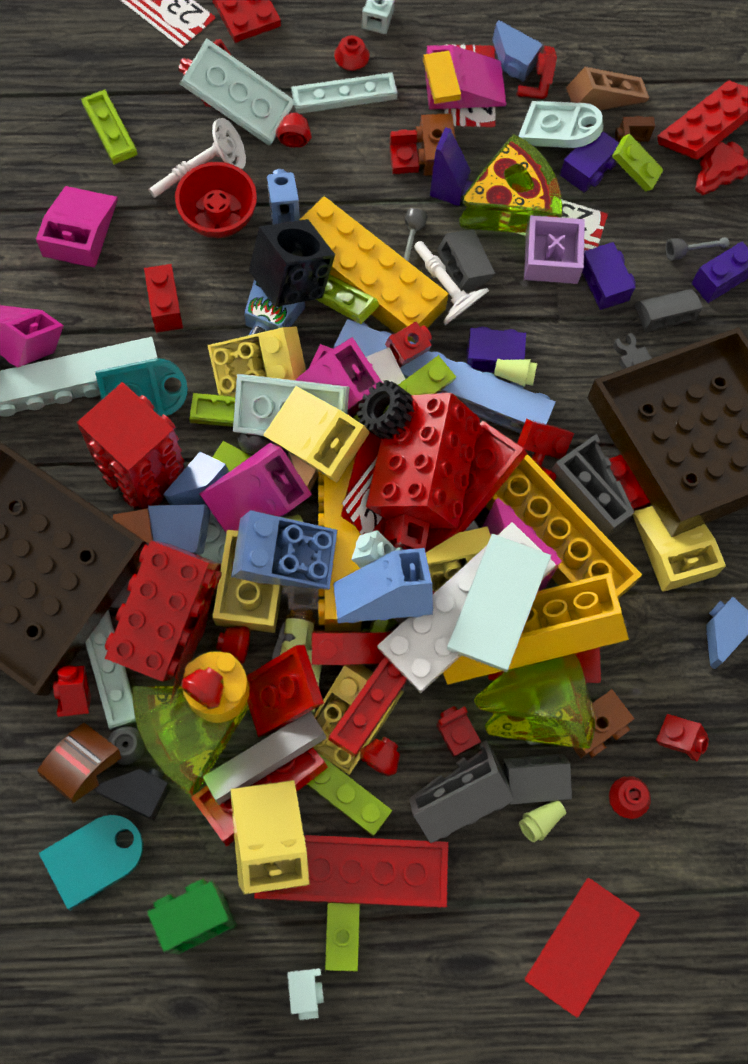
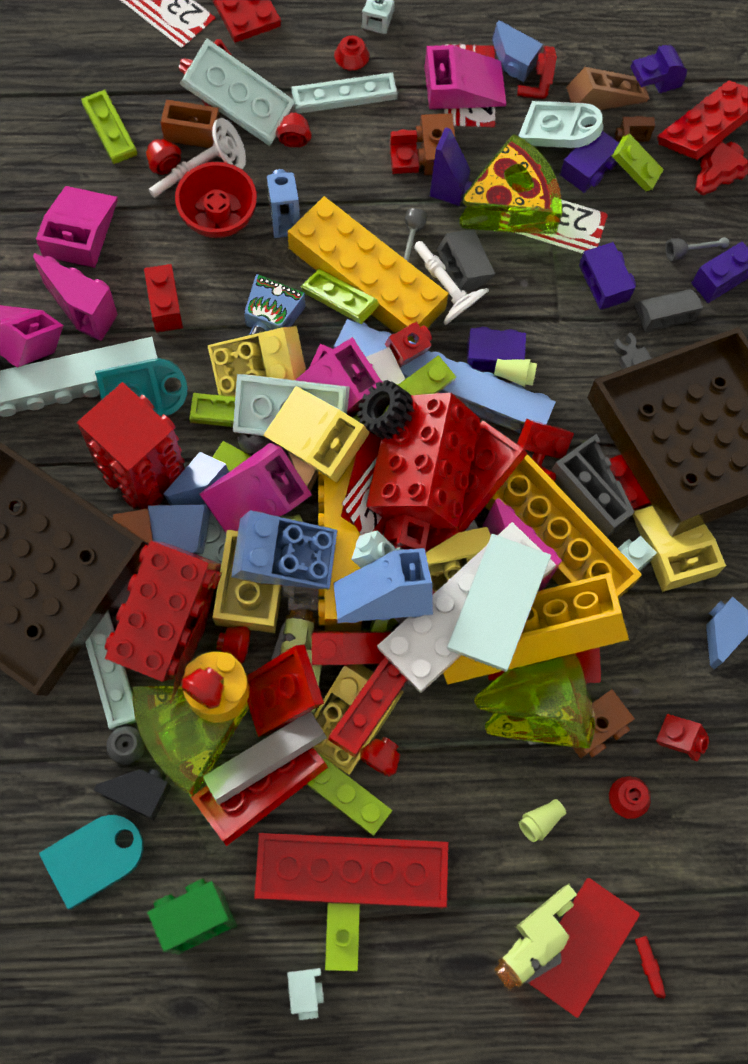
reddish brown slope [37,723,122,803] -> none
red brick [53,665,91,717] -> none
light yellow slope [230,780,310,894] -> none
black brick [249,219,335,307] -> none
dark grey wedge [409,740,515,843] -> none
yellow tile [423,51,461,104] -> none
red bracket [436,706,481,758] -> none
dark grey brick [503,753,572,805] -> none
lavender brick [524,215,585,284] -> none
none -> dark pink slope [33,253,118,341]
none -> red cone [146,139,181,175]
none -> dark orange brick [160,100,220,148]
none -> yellowish green plate [494,884,577,990]
none -> light aqua brick [618,536,657,572]
none -> dark purple brick [630,45,687,94]
none -> red piece [635,936,666,999]

